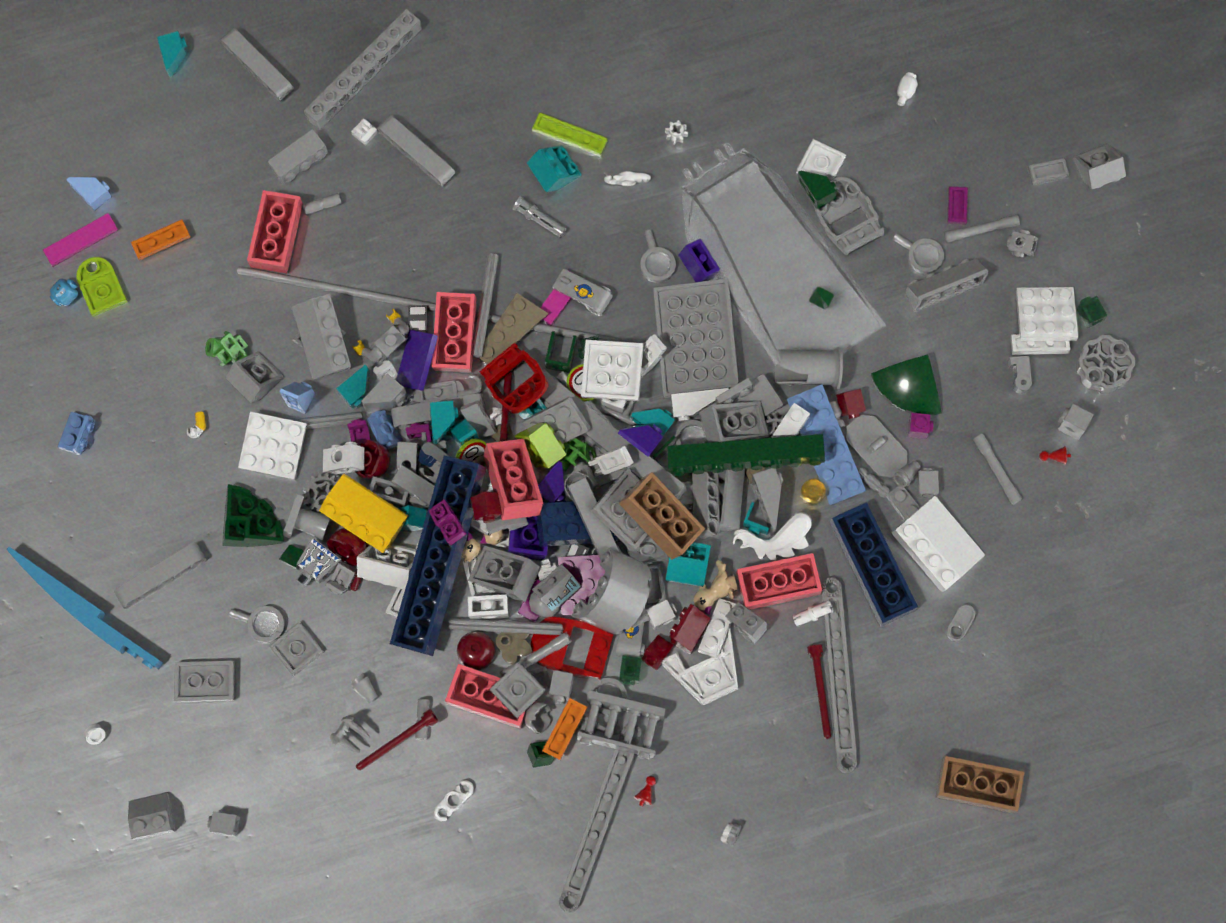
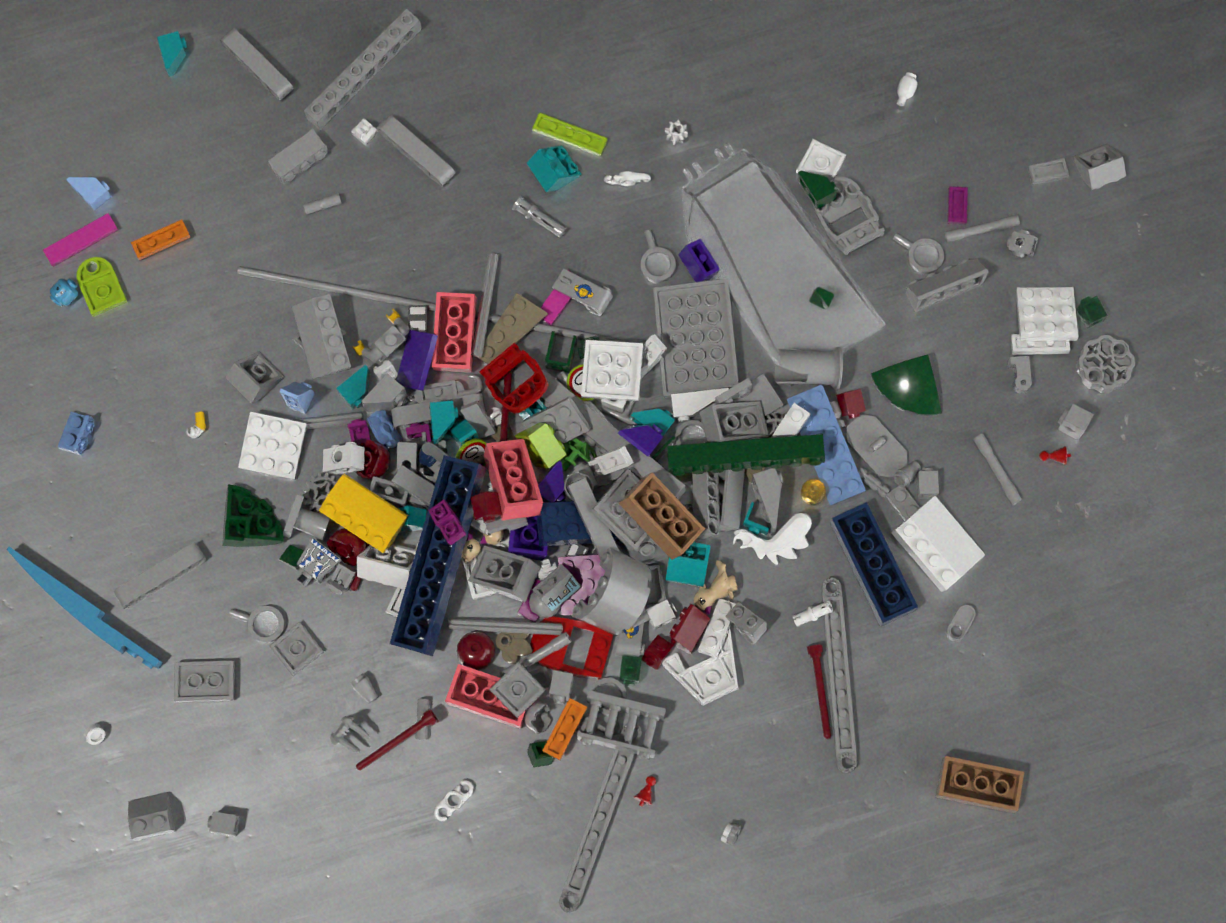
bright green piece [205,331,248,366] -> none
coral brick [247,190,303,274] -> none
white brick [468,594,509,620] -> none
coral brick [736,553,822,610] -> none
magenta brick [908,413,933,439] -> none

